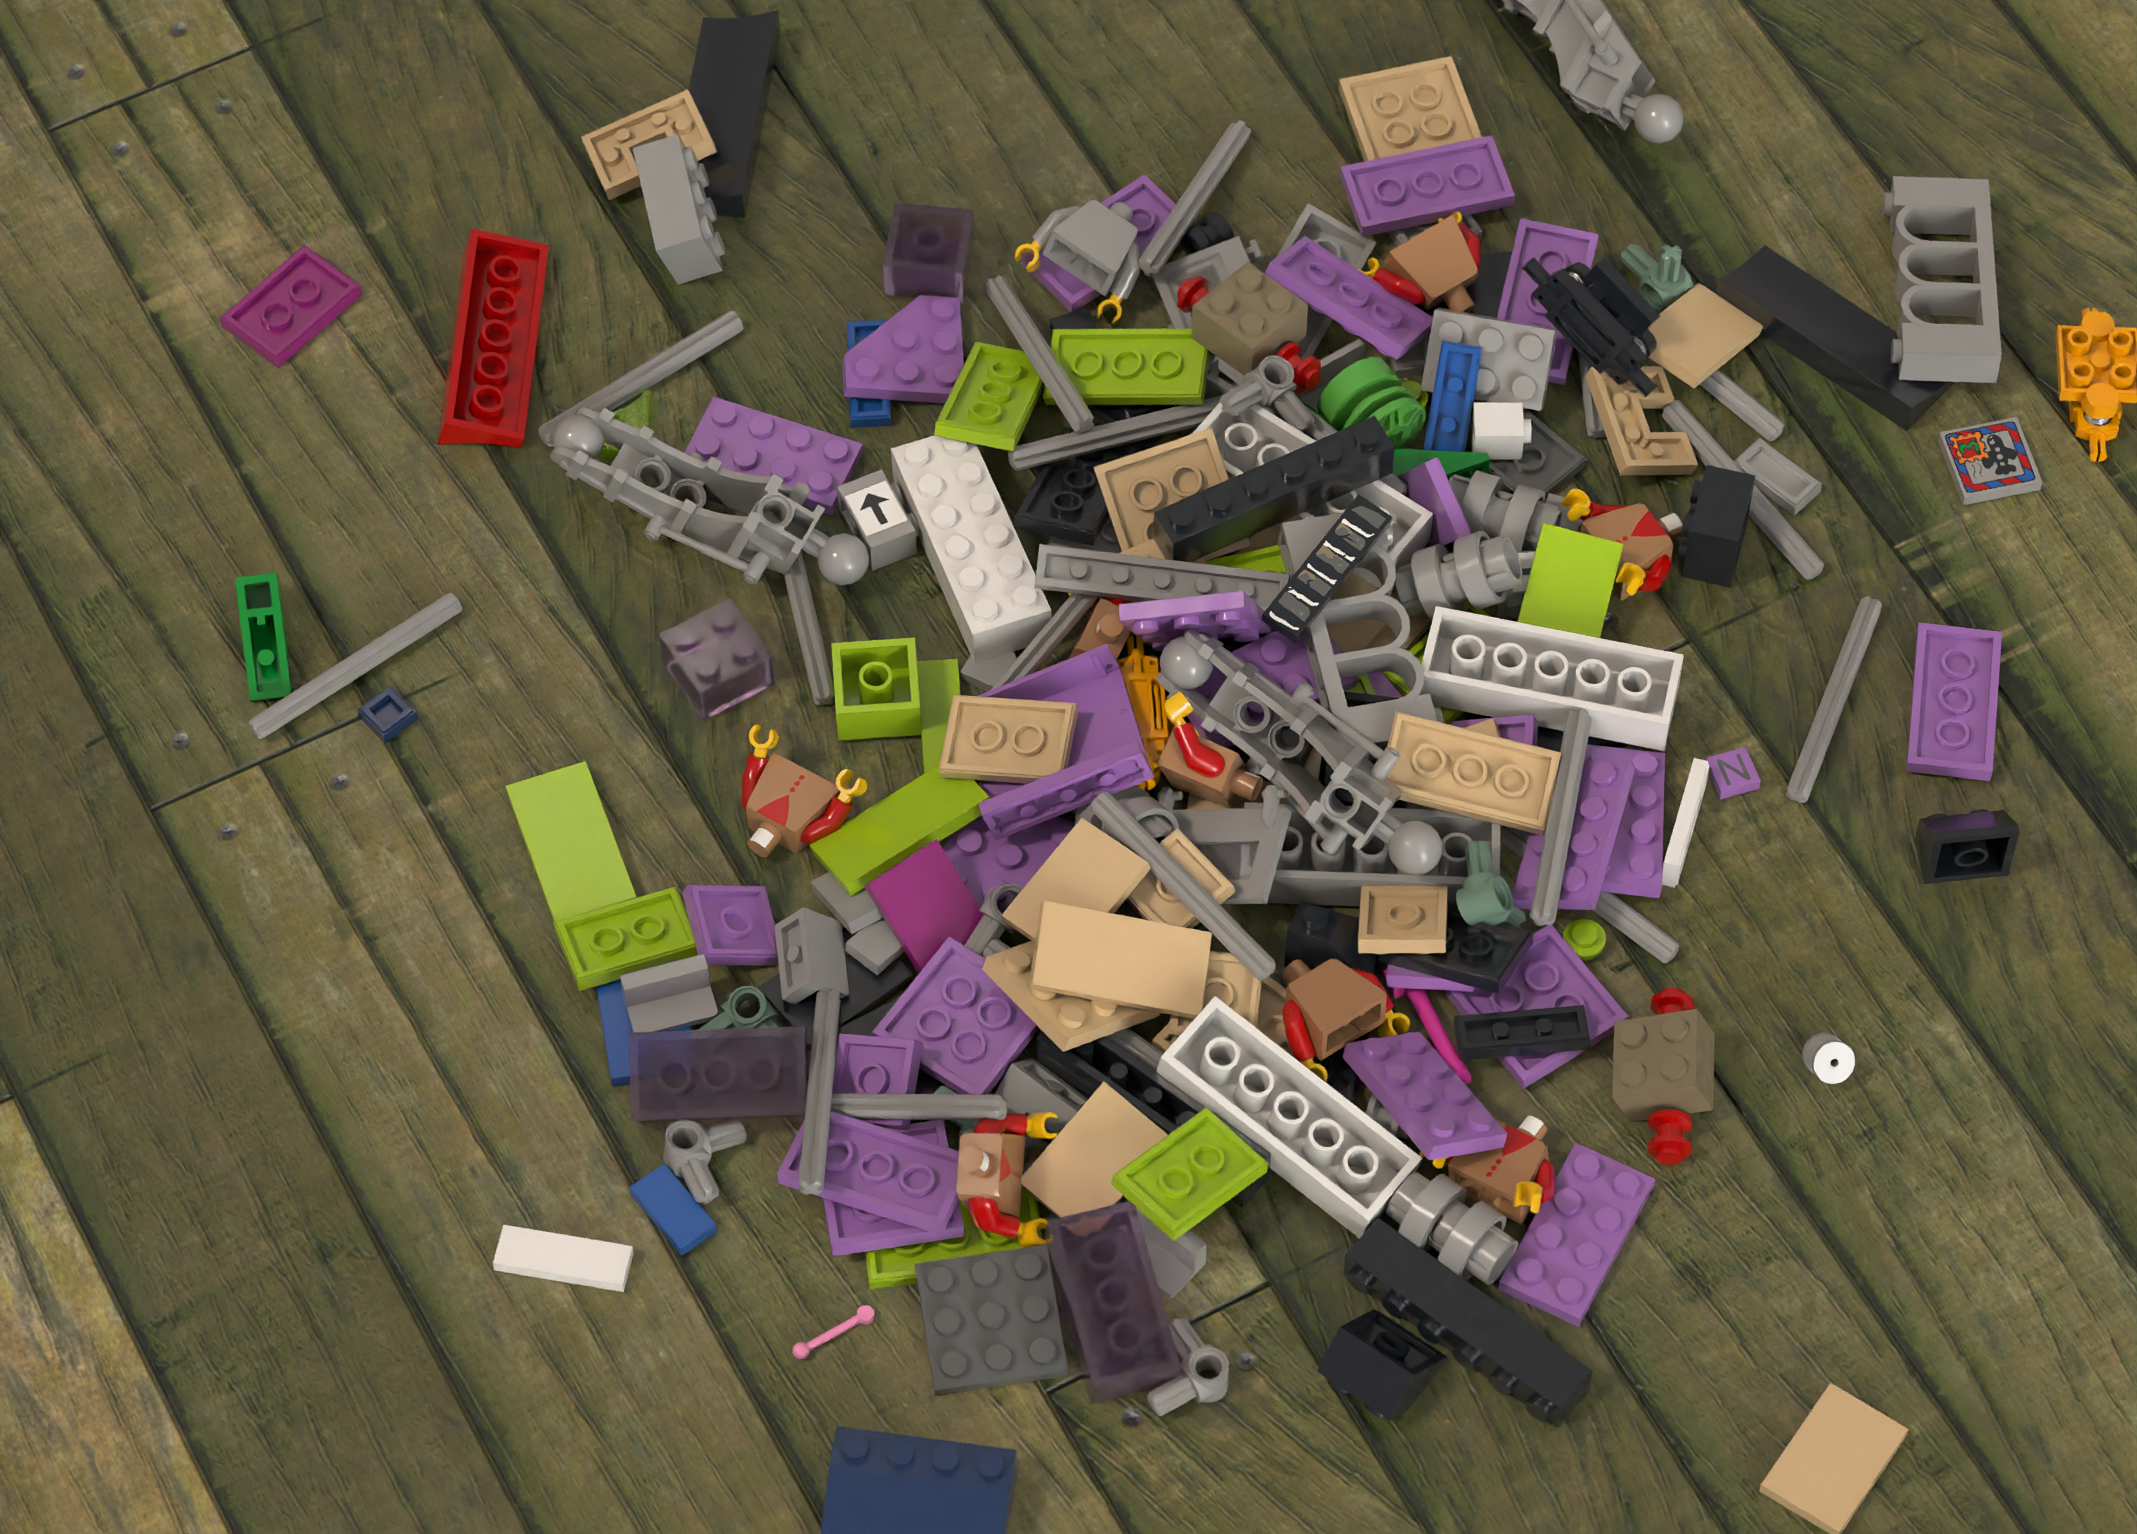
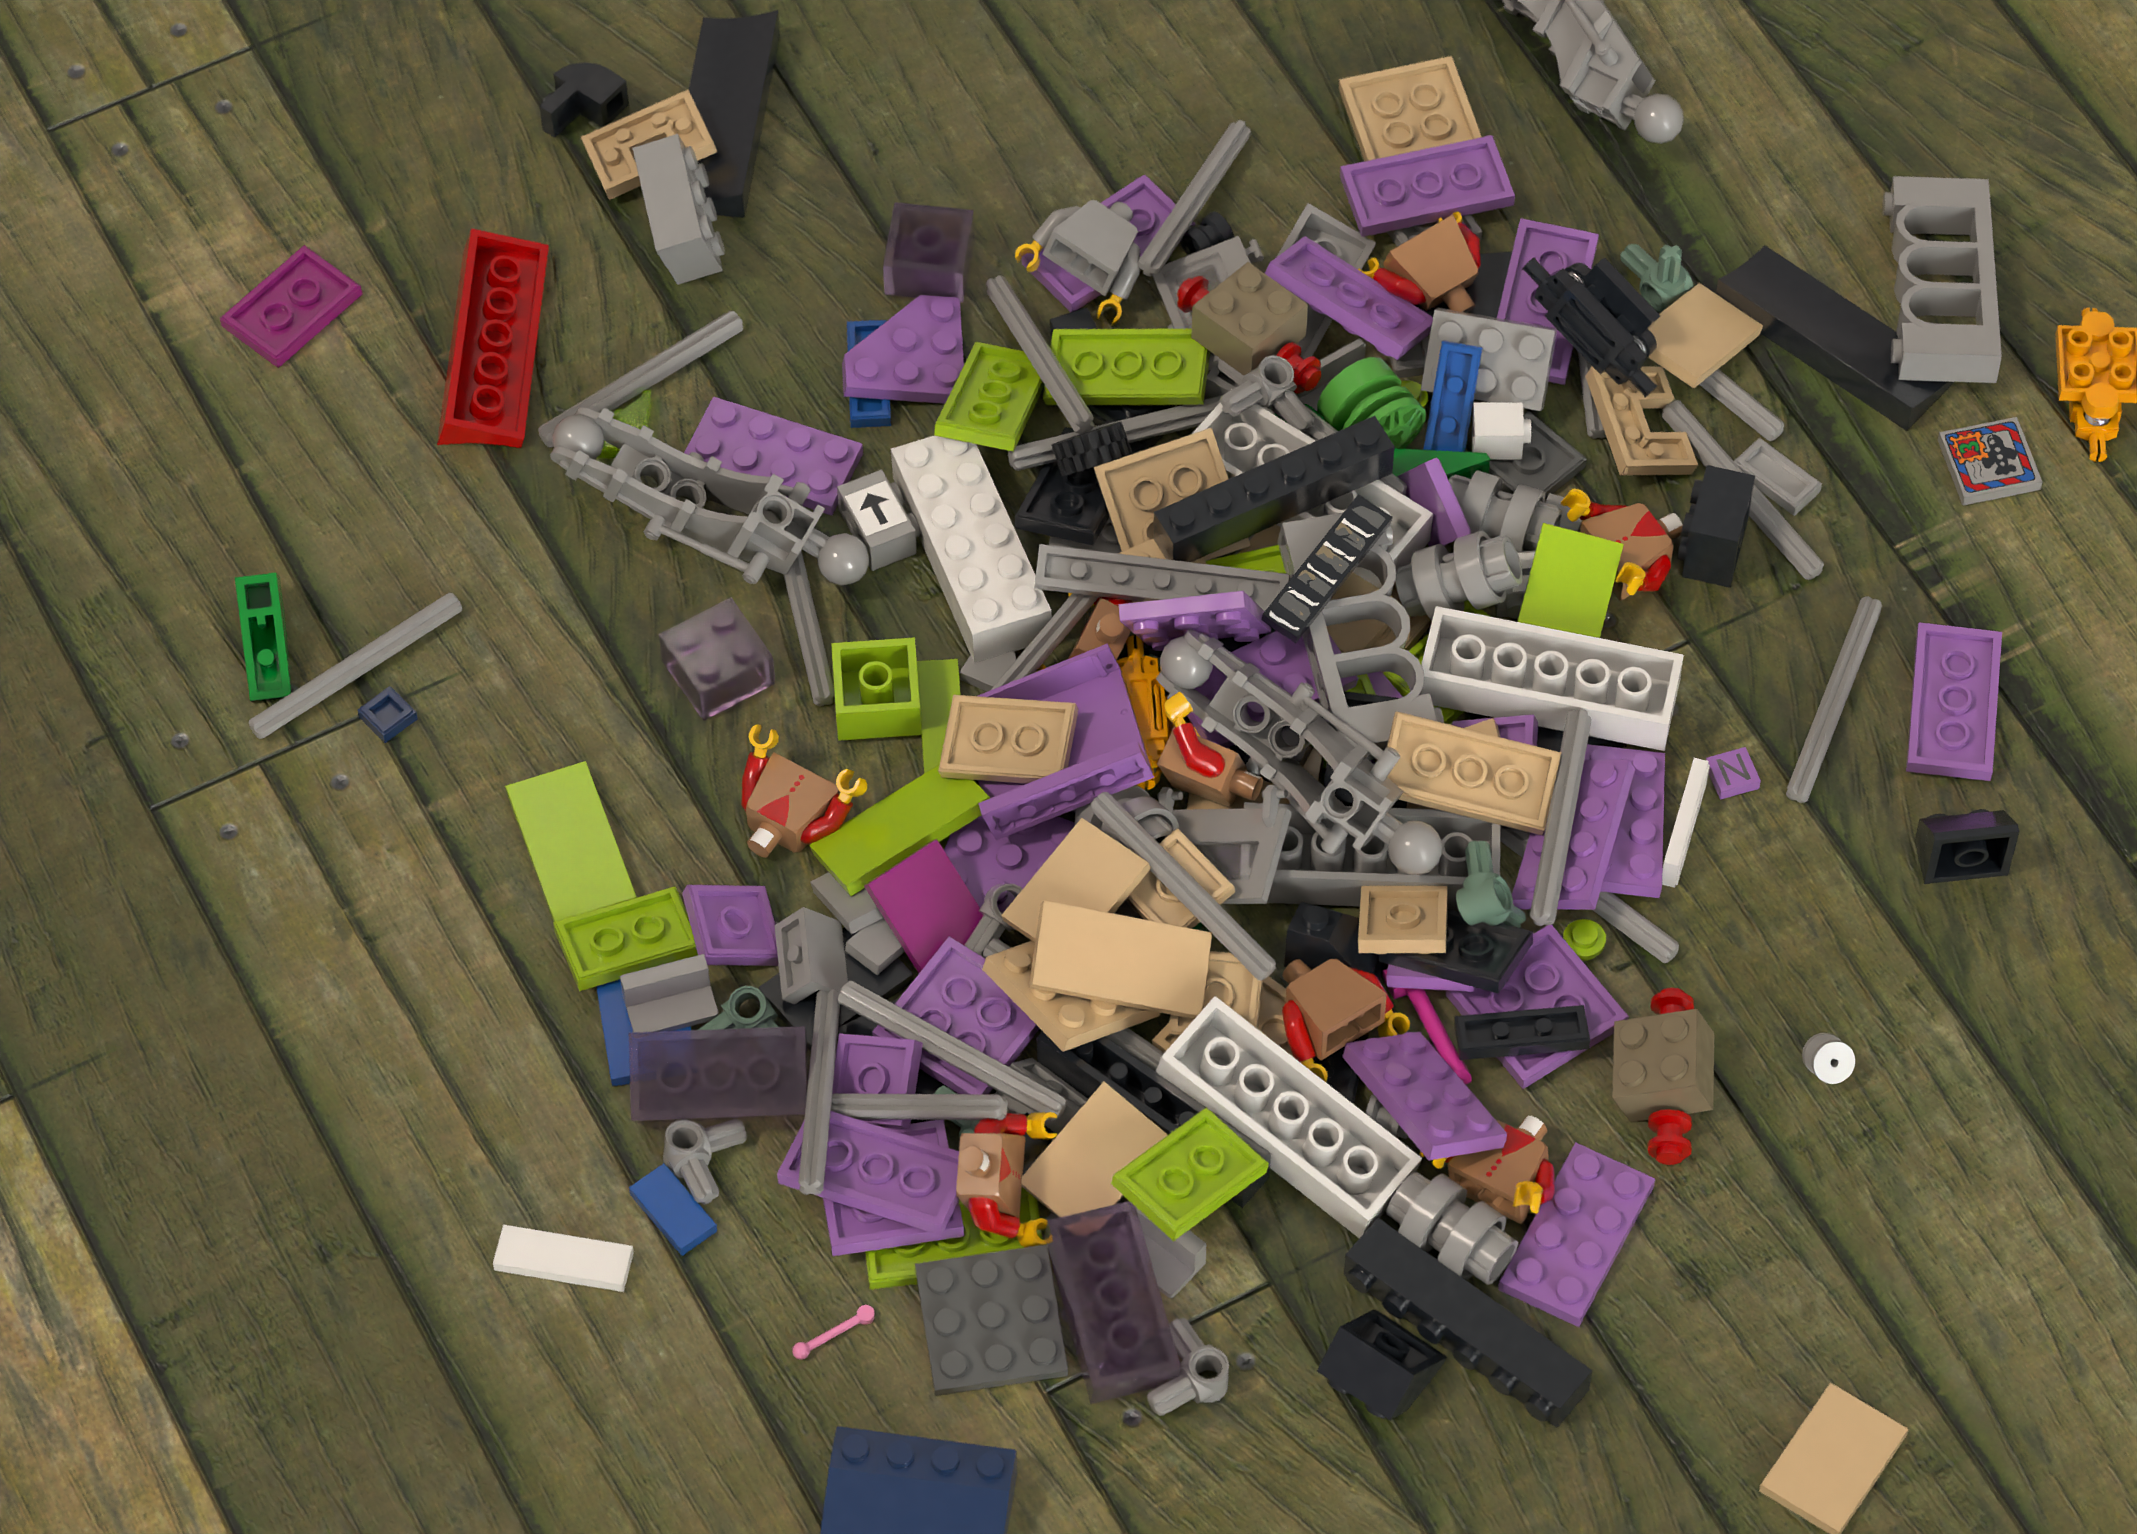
none -> black brick [539,63,629,138]
none -> light grey axle [838,981,1067,1121]
none -> black tyre [1052,421,1132,476]

